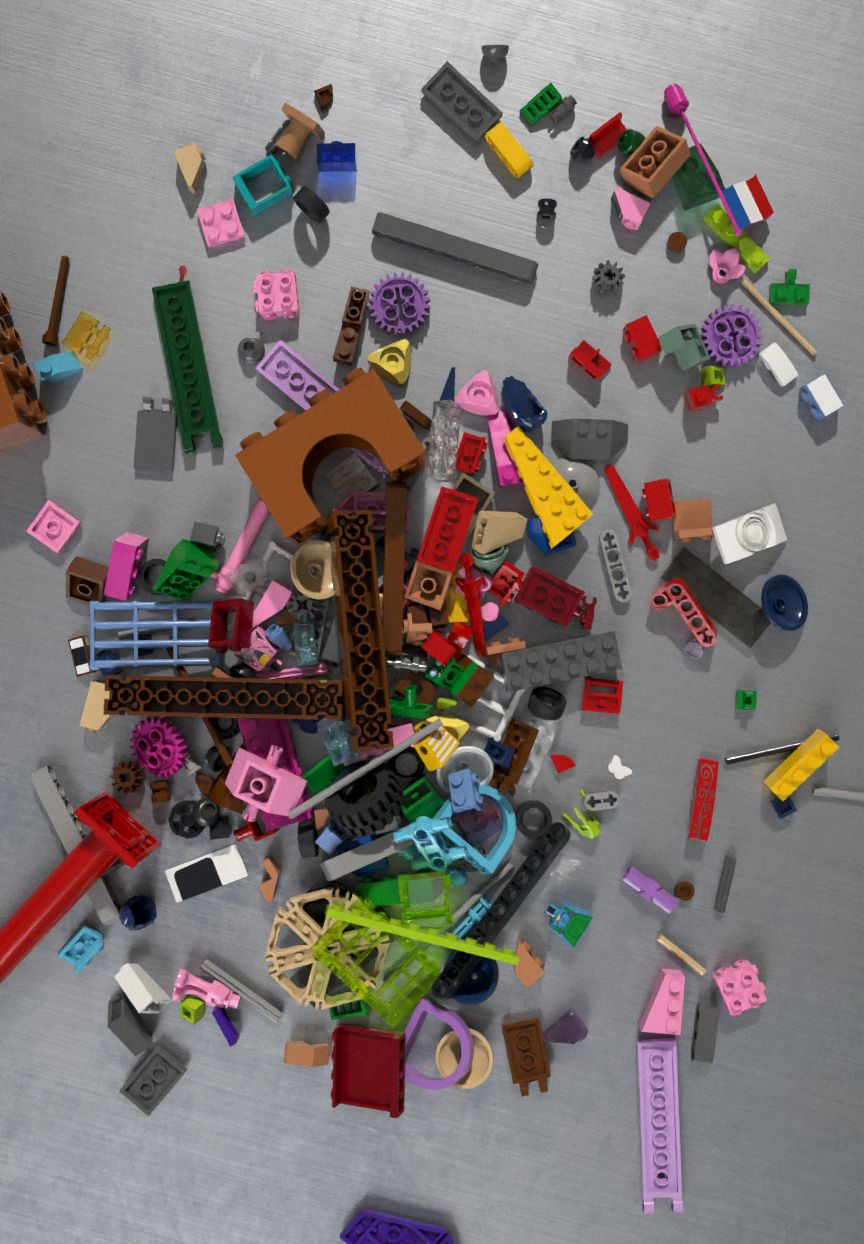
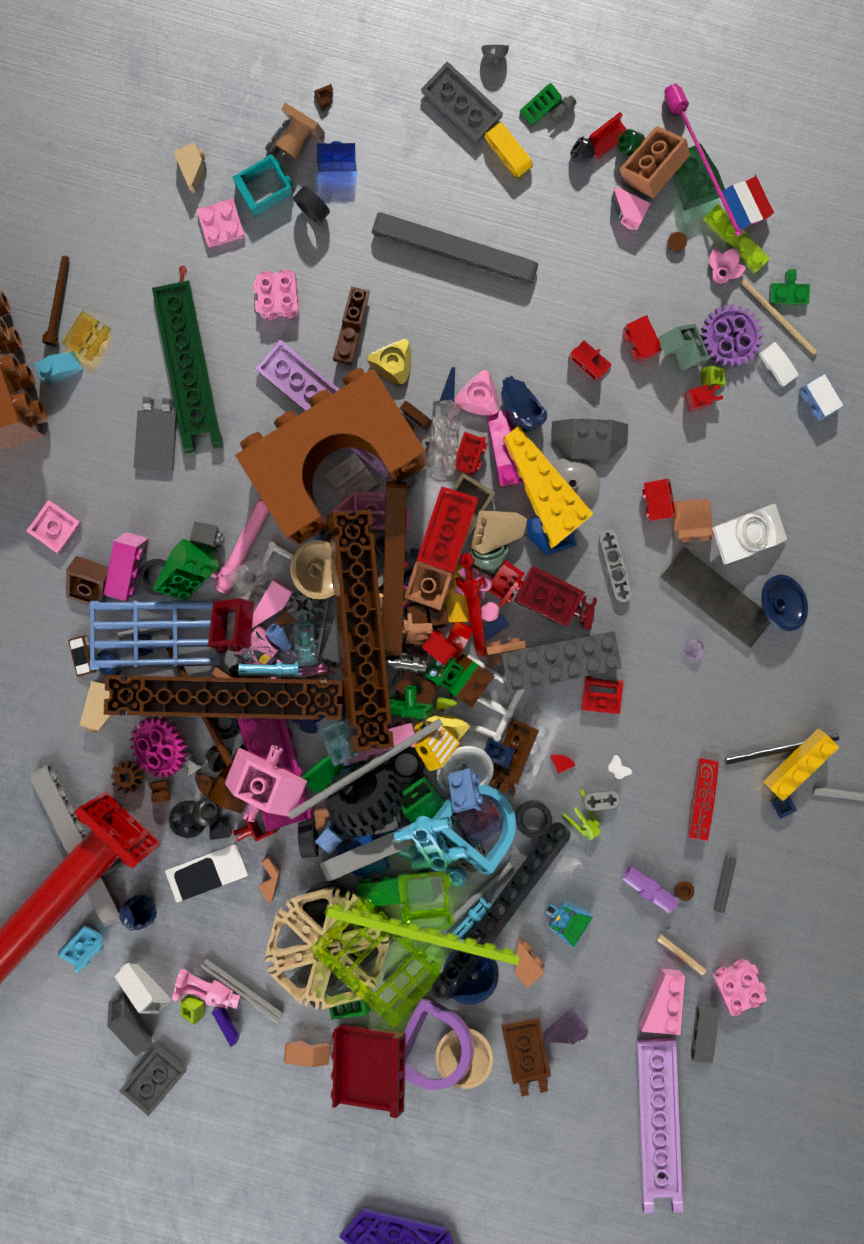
dark grey piece [238,336,265,364] -> none
medium lavender gear [368,272,430,336] -> none
black tyre [527,687,566,721] -> none
black wheel [537,198,557,221] -> none
dark grey gear [592,260,625,295] -> none
red sword [604,464,660,561] -> none
red beam [651,578,717,647] -> none
green tile [735,690,757,710] -> none
none -> medium azure pin [239,662,298,679]

